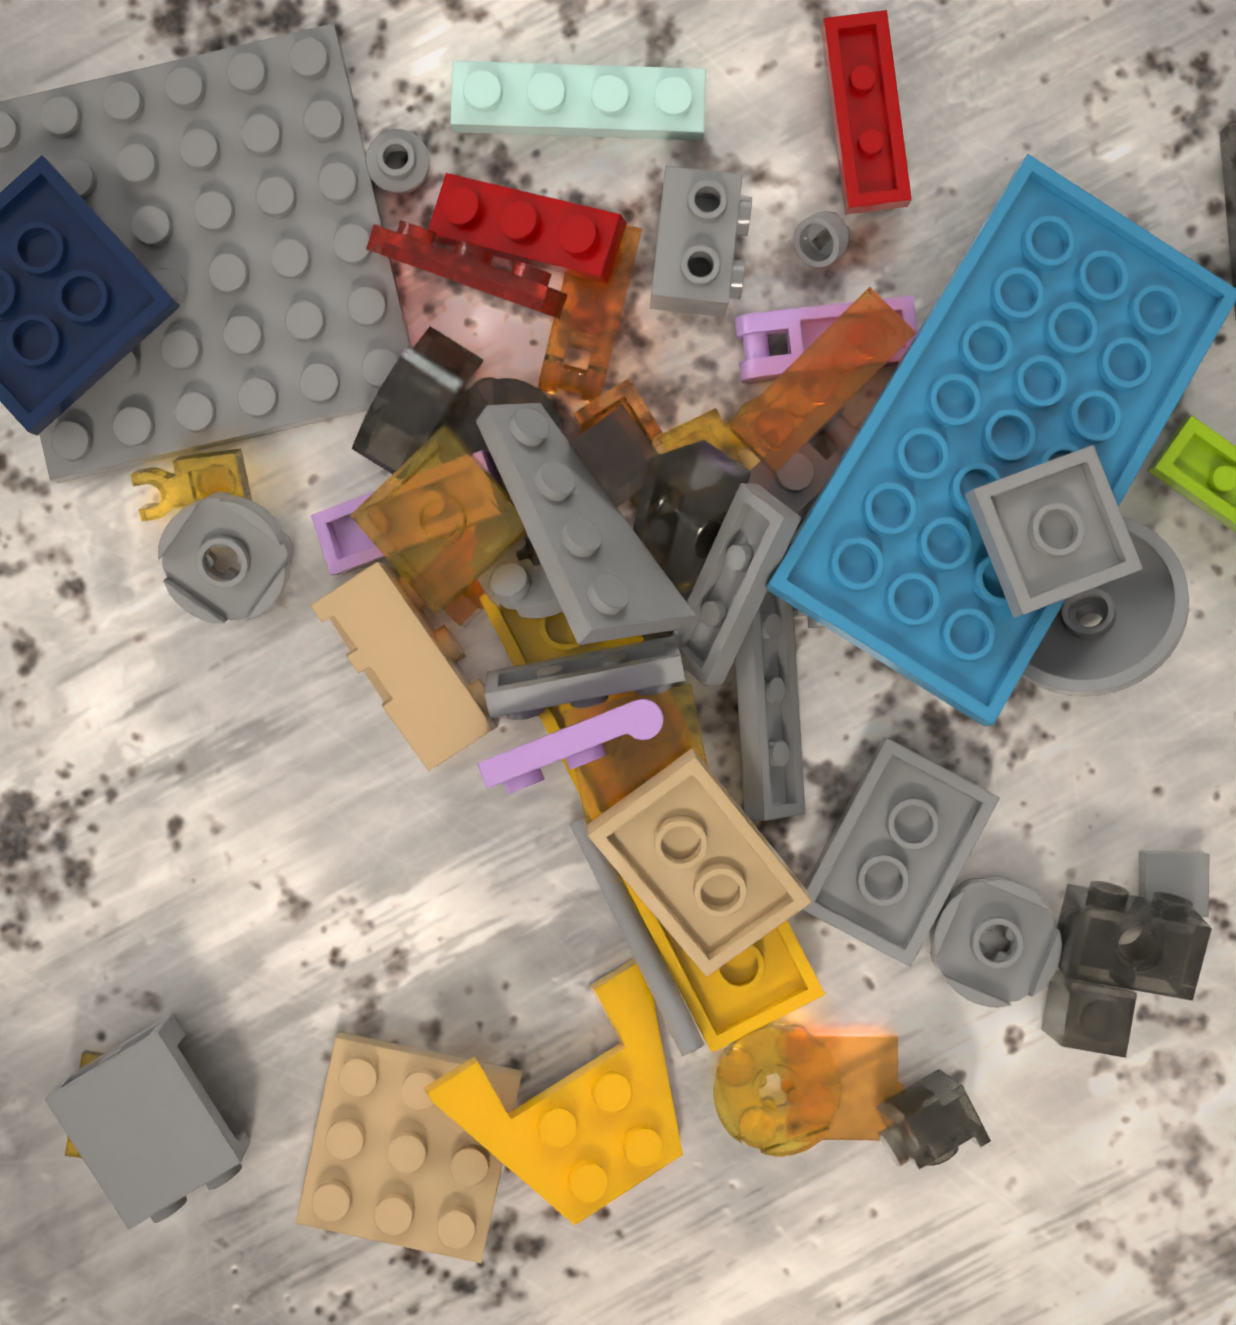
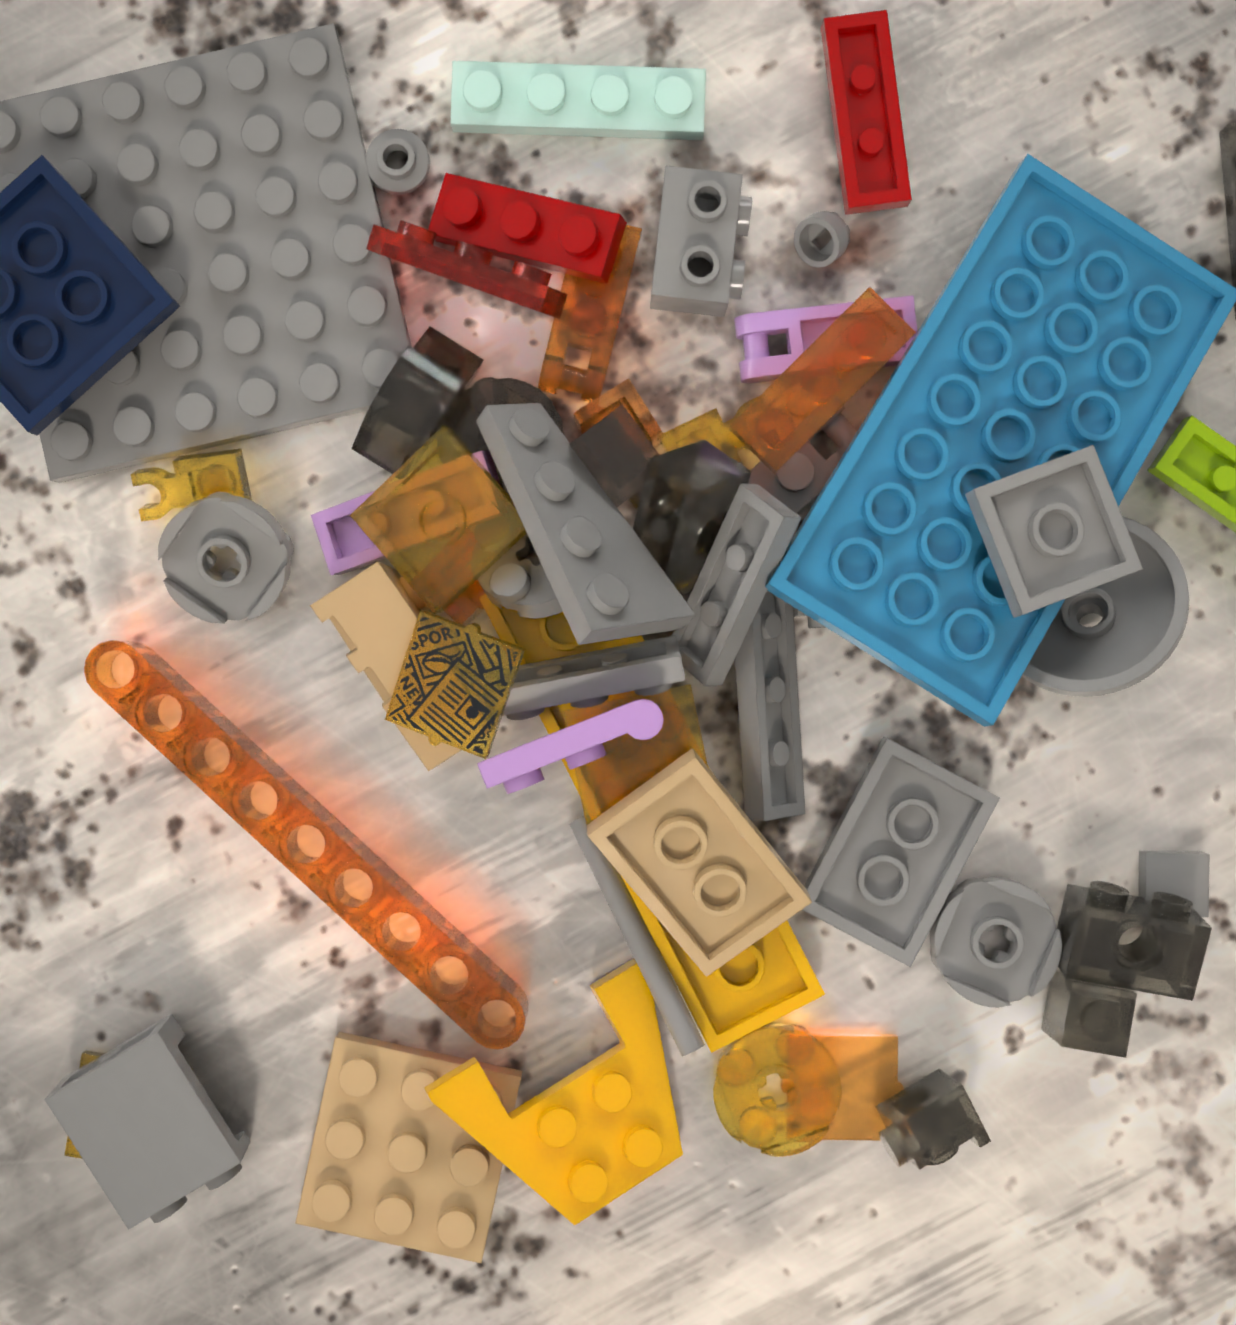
none -> clear orange beam [84,640,529,1050]
none -> clear yellow piece [385,610,525,759]

